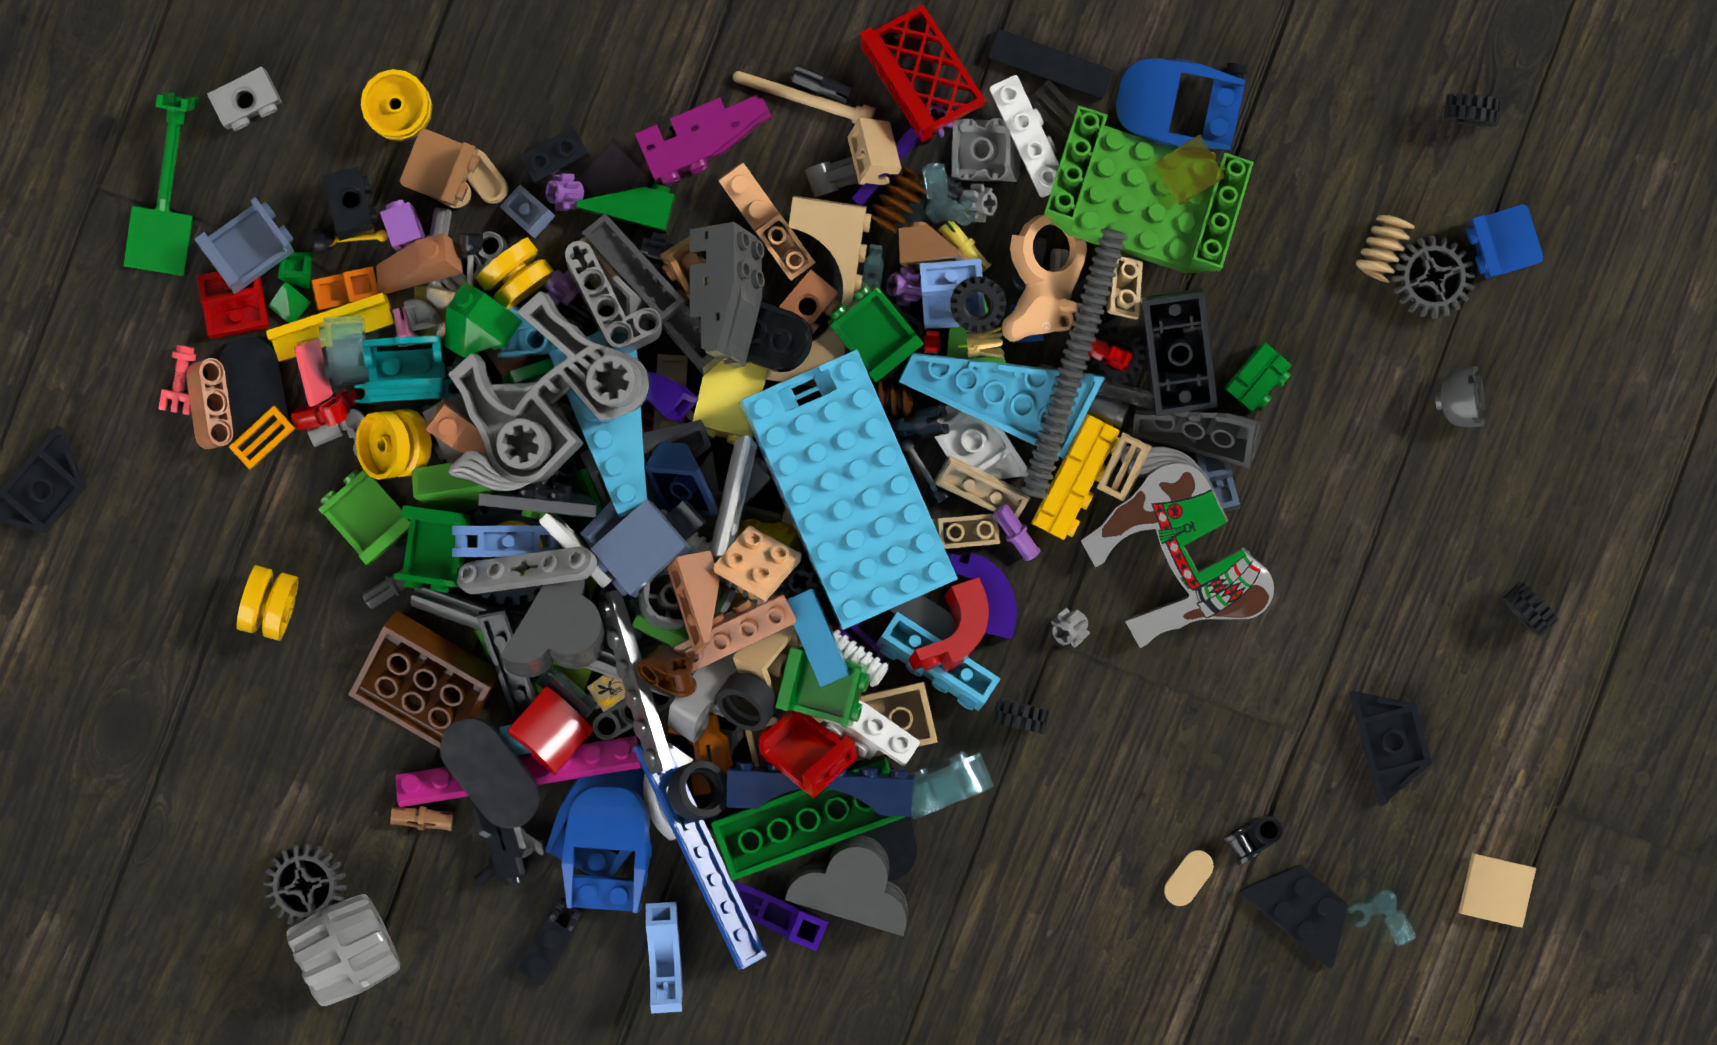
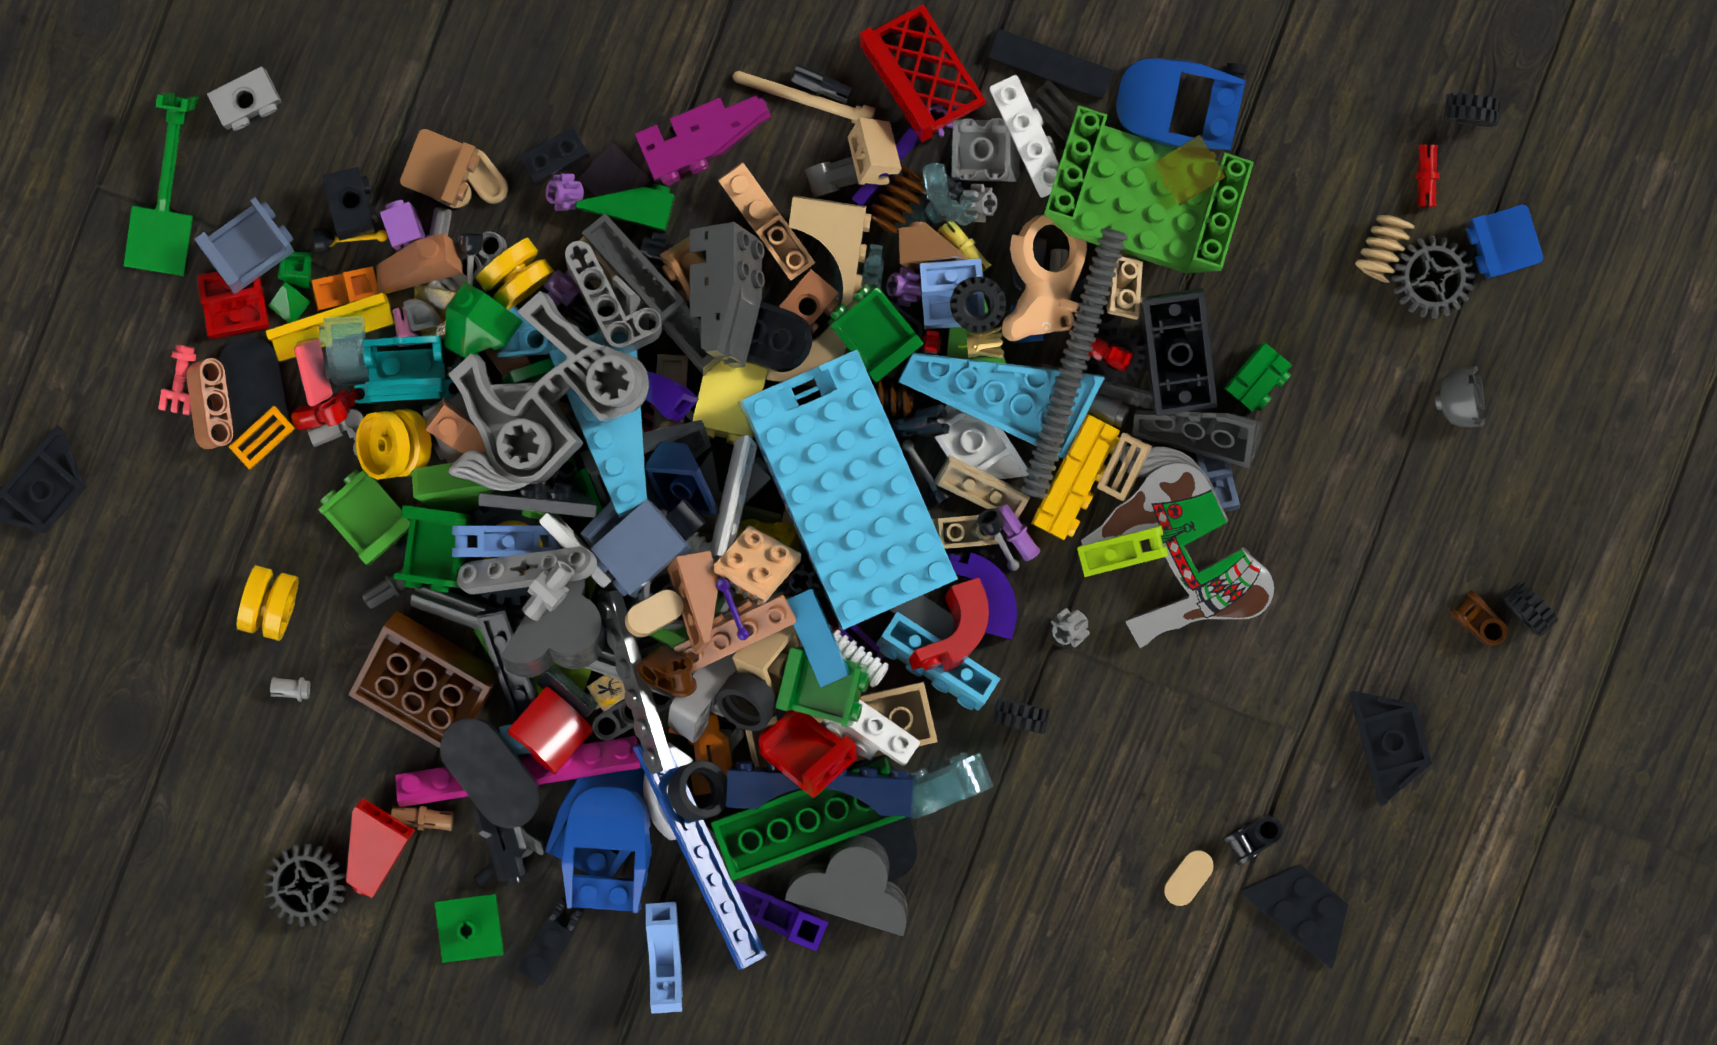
light grey wheel [287,894,400,1006] -> none
yellow wheel [361,69,433,141] -> none
sand blue slope [500,185,555,238] -> none
clear light blue bar [1348,889,1416,947] -> none
tan slope [1458,853,1536,928] -> none
none -> light grey pin [270,677,310,702]
none -> slope [346,798,415,898]
none -> green tile [435,893,504,963]
none -> light grey axle [522,561,575,621]
none -> tan tile [625,590,684,637]
none -> dark purple hinge [717,578,749,640]
none -> black hinge [977,508,1019,571]
none -> lime plate [1077,525,1169,577]
none -> red pin [1415,145,1440,207]
none -> reddish brown piece [1449,590,1507,646]

